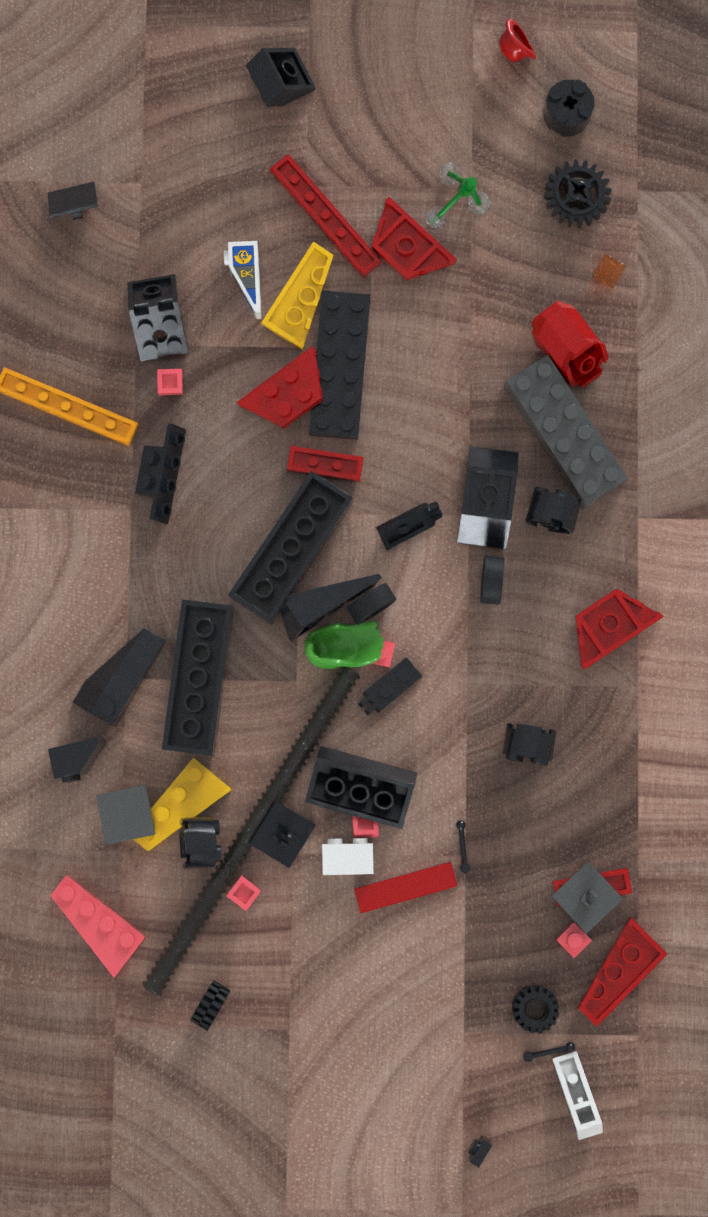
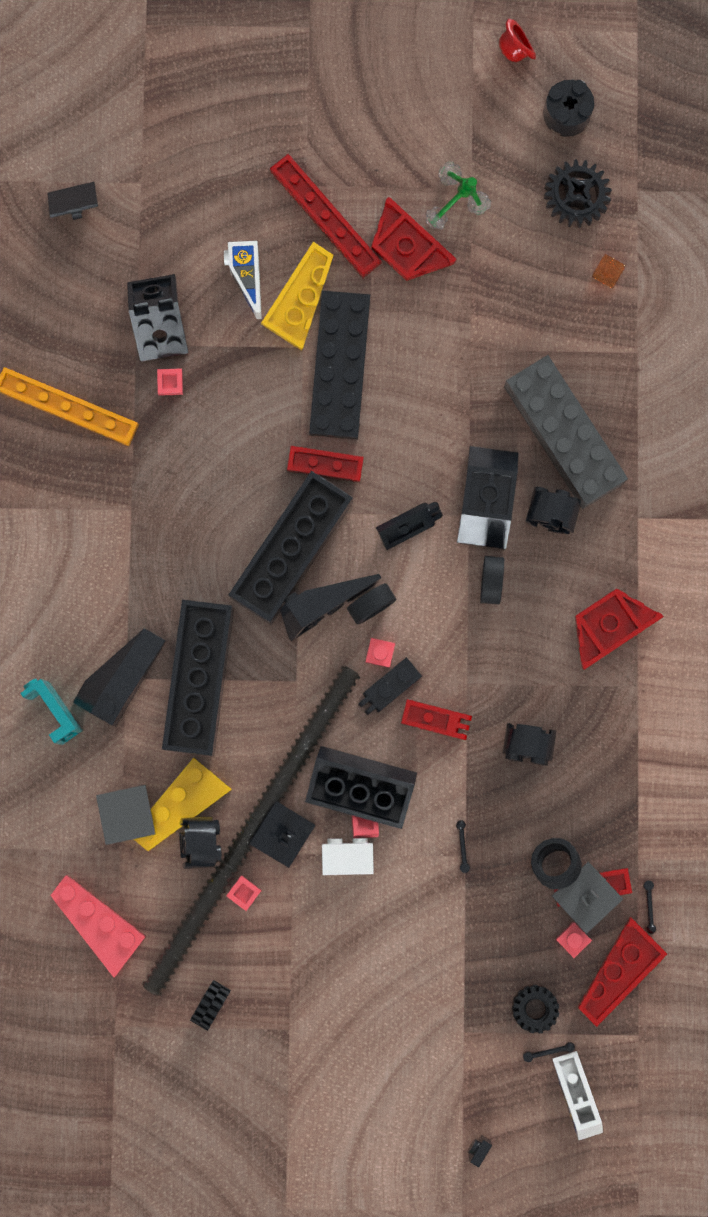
black slope [48,737,106,783] -> none
black bracket [135,423,186,524] -> none
red wing [237,346,323,429] -> none
black slope [246,48,316,107] -> none
bright green hair [304,621,384,669] -> none
red tile [354,861,458,913] -> none
red brick [532,301,609,387] -> none
none -> teal panel [20,678,83,745]
none -> red hinge [401,699,472,740]
none -> black tyre [531,838,582,889]
none -> black hinge [643,880,656,934]

